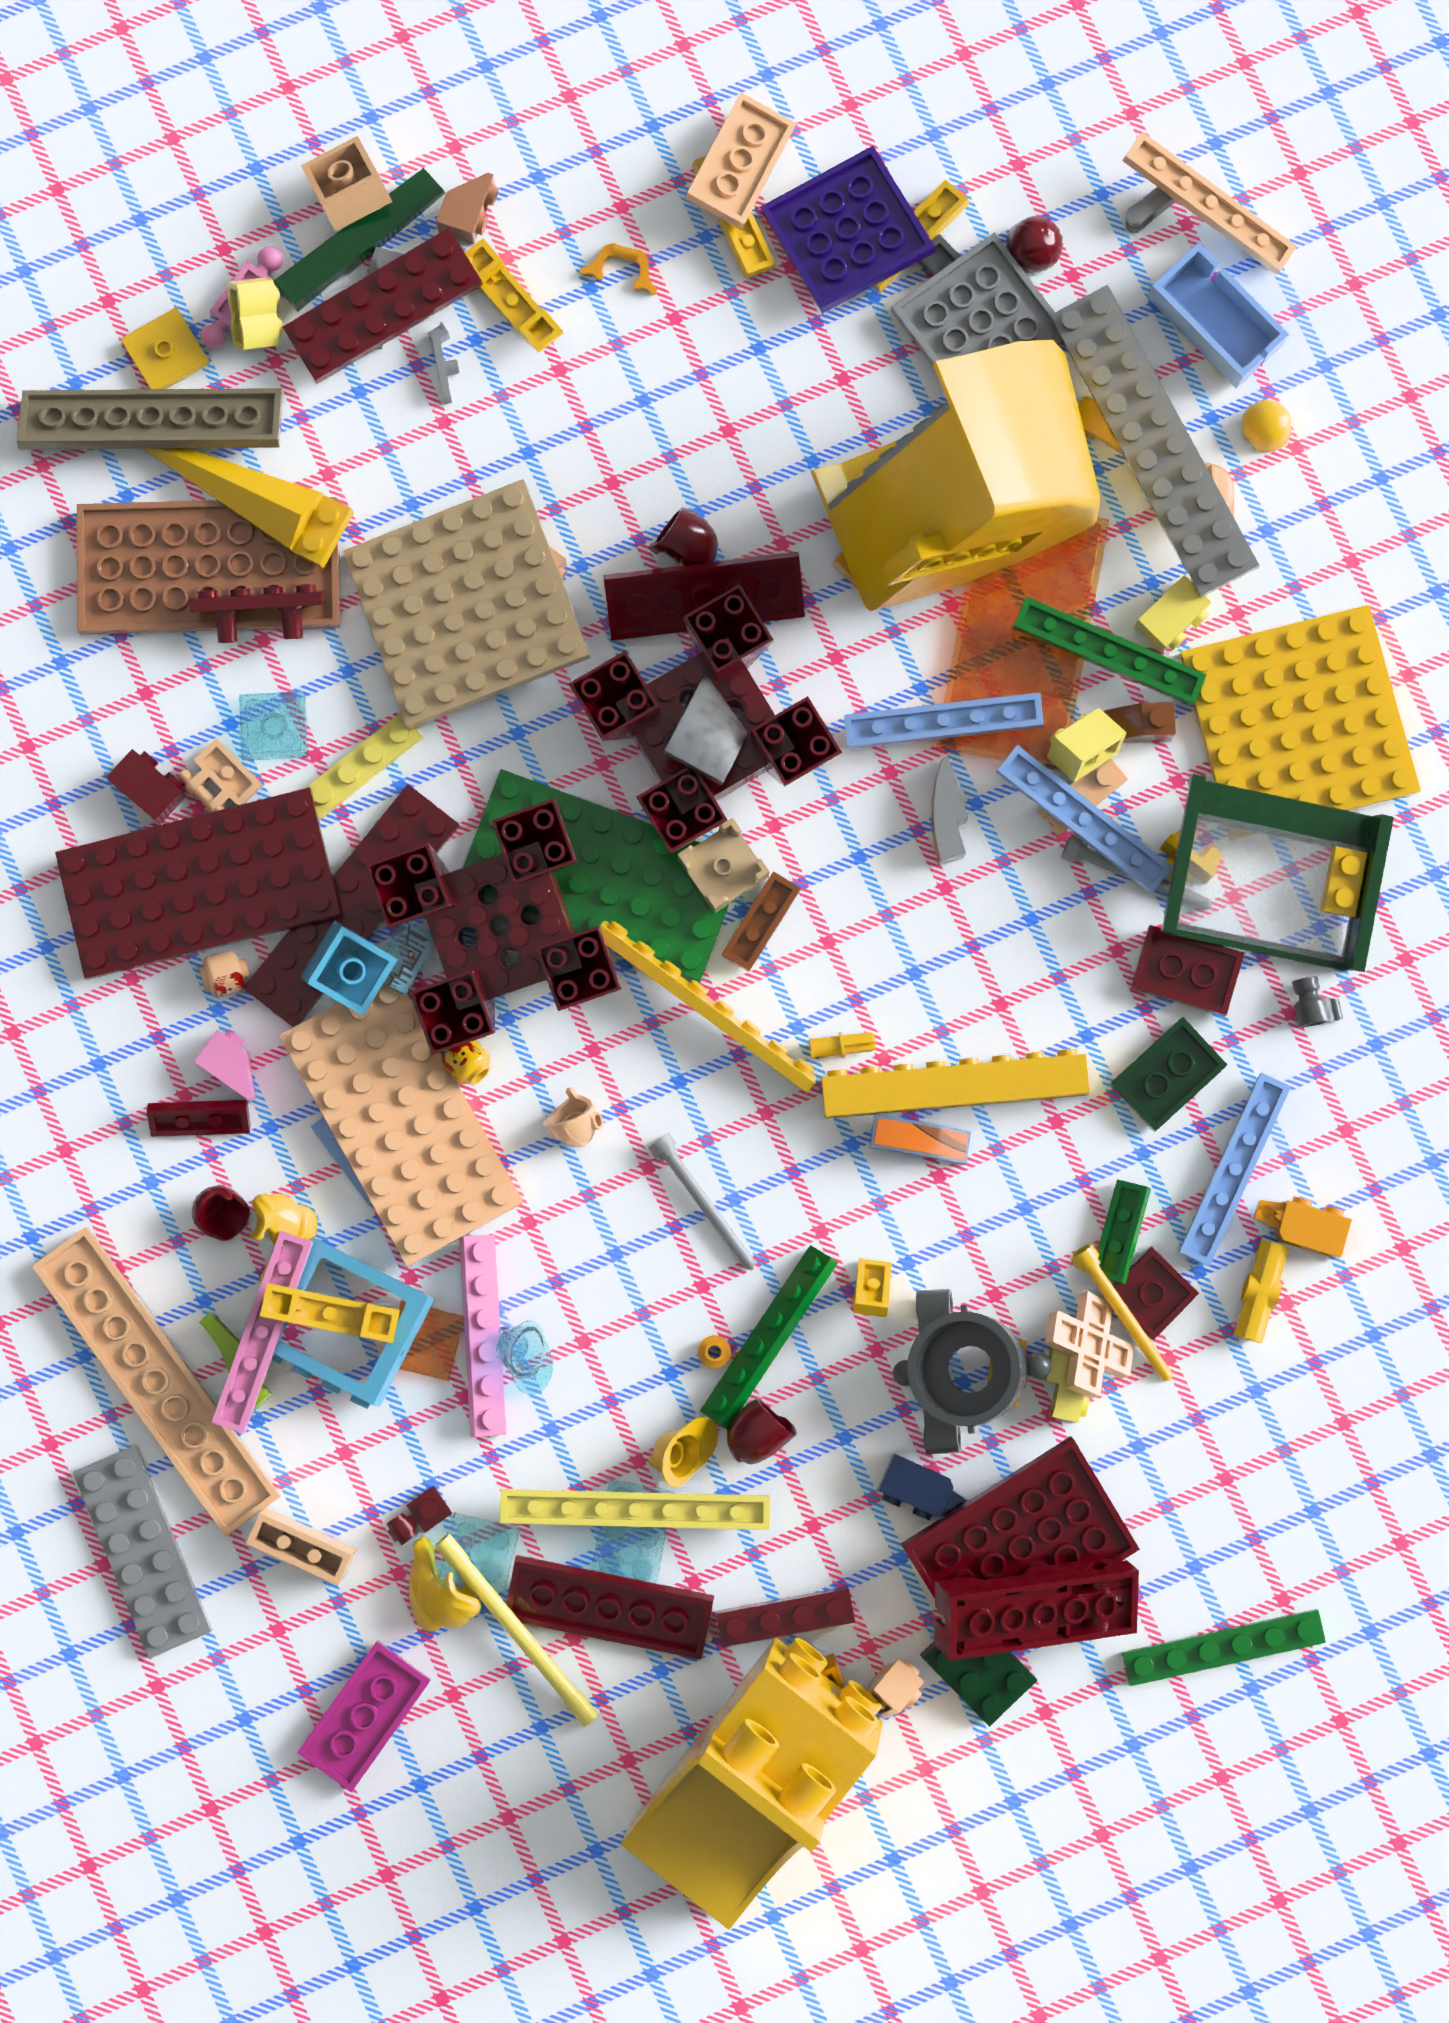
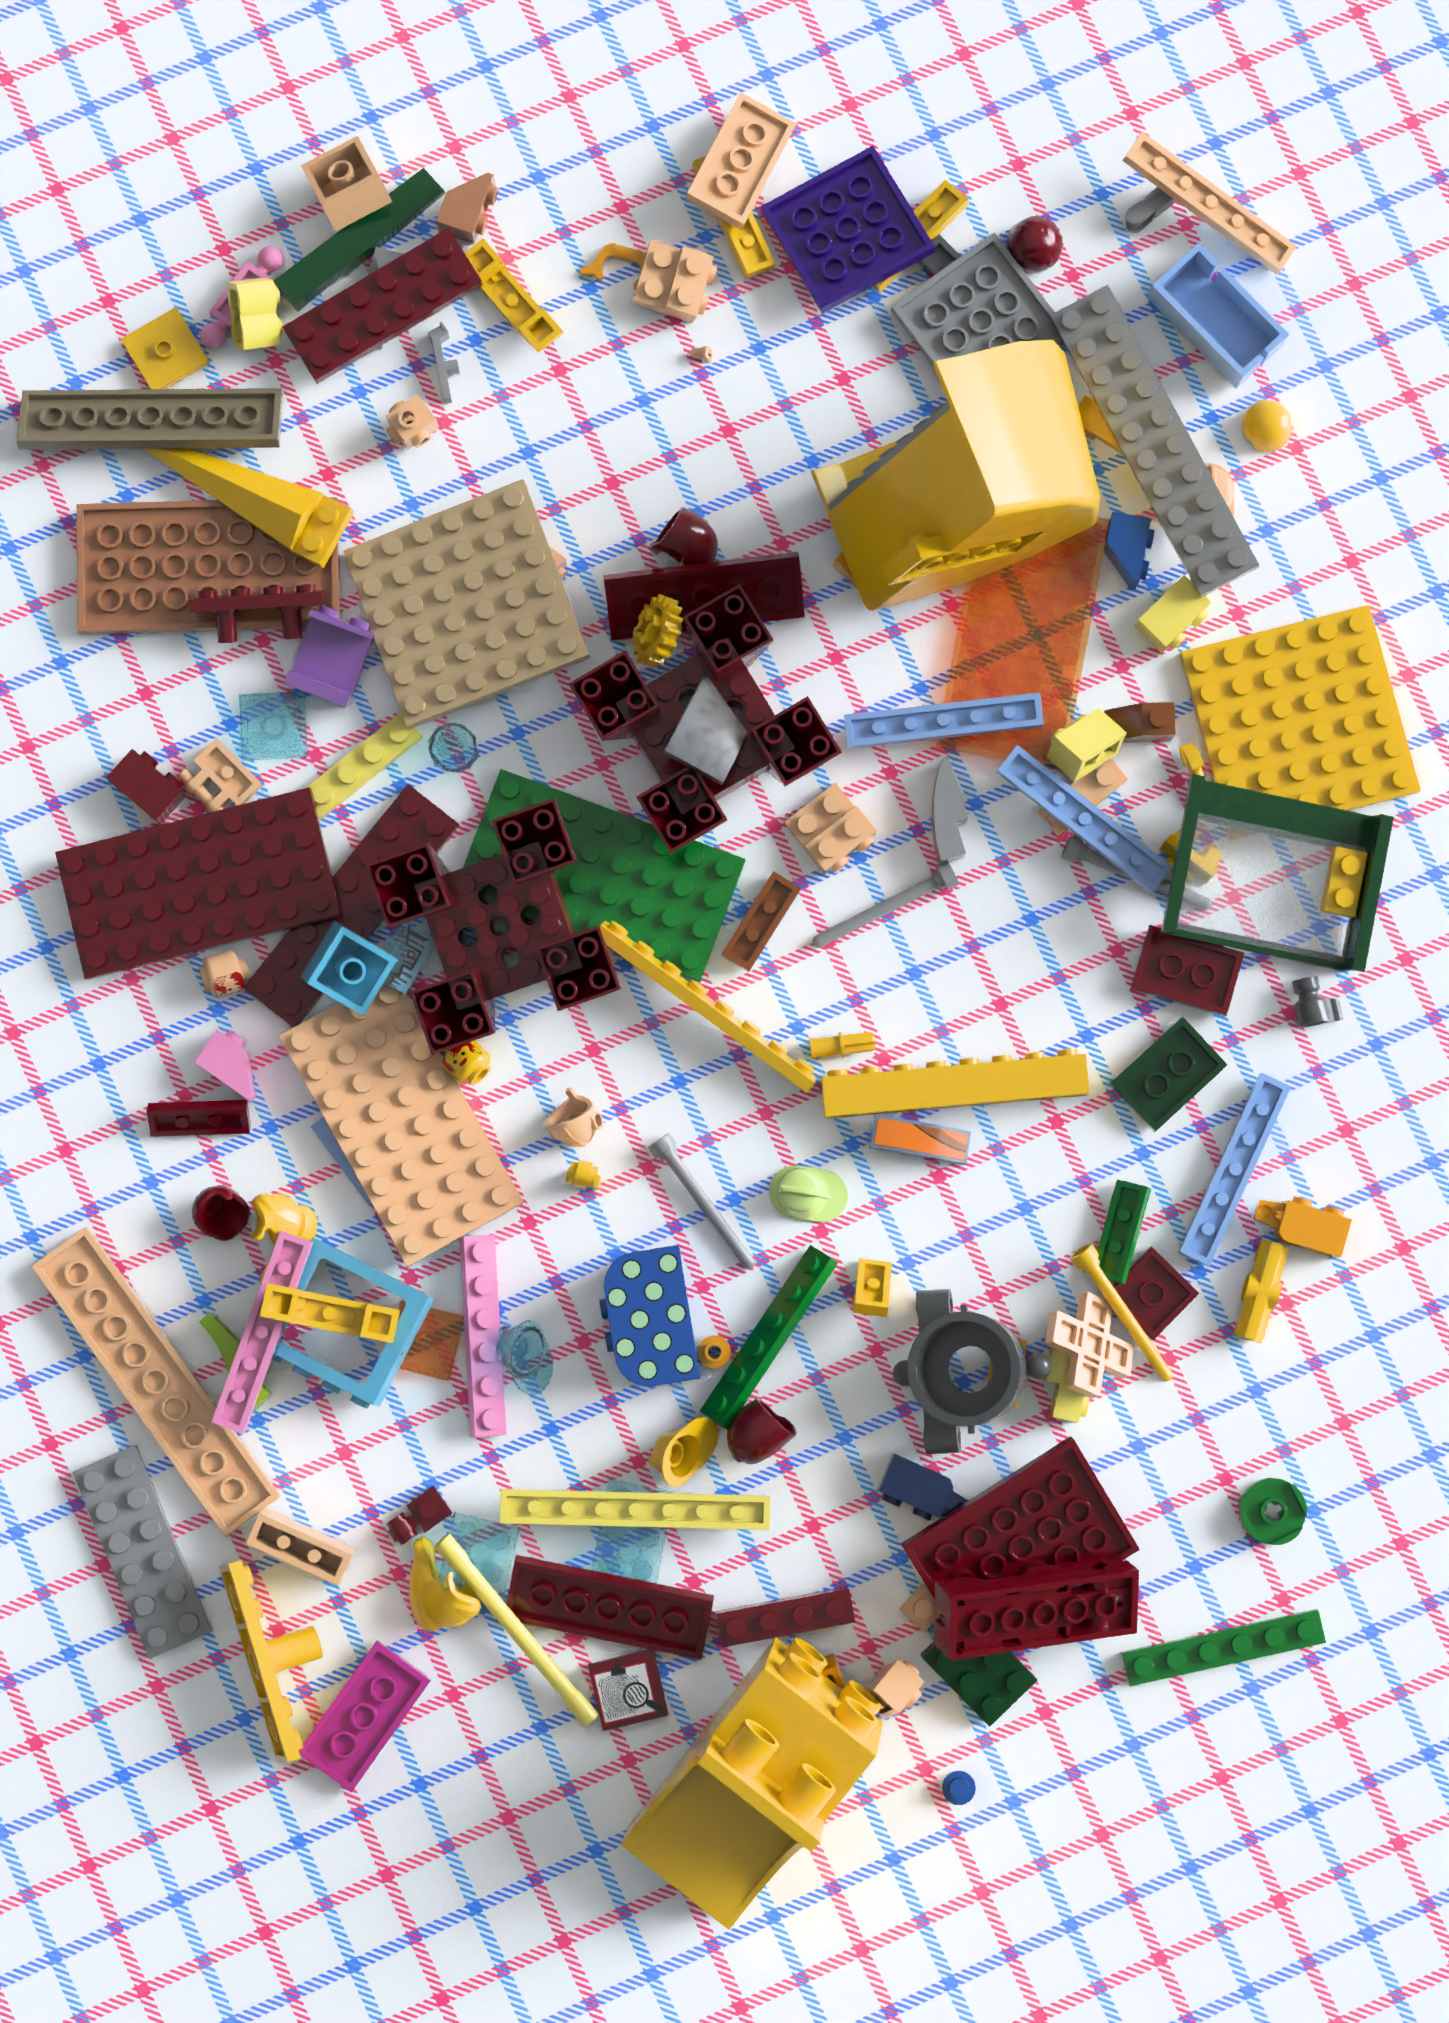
tan panel [677,817,770,913] -> none
green plate [1012,596,1207,706] -> none
none -> yellow plate [219,1560,323,1763]
none -> medium lavender panel [284,605,375,707]
none -> light nougat brick [386,394,439,450]
none -> clear light blue hair [428,722,479,773]
none -> yellow plate [565,1160,602,1190]
none -> tile [588,1649,669,1731]
none -> blue brick [599,1244,701,1387]
none -> light nougat plate [631,239,717,323]
none -> yellow gear [632,594,683,668]
none -> light nougat piece [691,346,713,362]
none -> yellowish green piece [769,1165,848,1222]
none -> light nougat plate [784,782,877,875]
none -> light grey piece [812,861,959,948]
none -> light nougat plate [899,1584,942,1633]
none -> blue plate [942,1770,976,1805]
none -> blue slope [1103,512,1155,589]
none -> yellow bar [1179,742,1206,780]
none -> green plate [1238,1477,1307,1545]

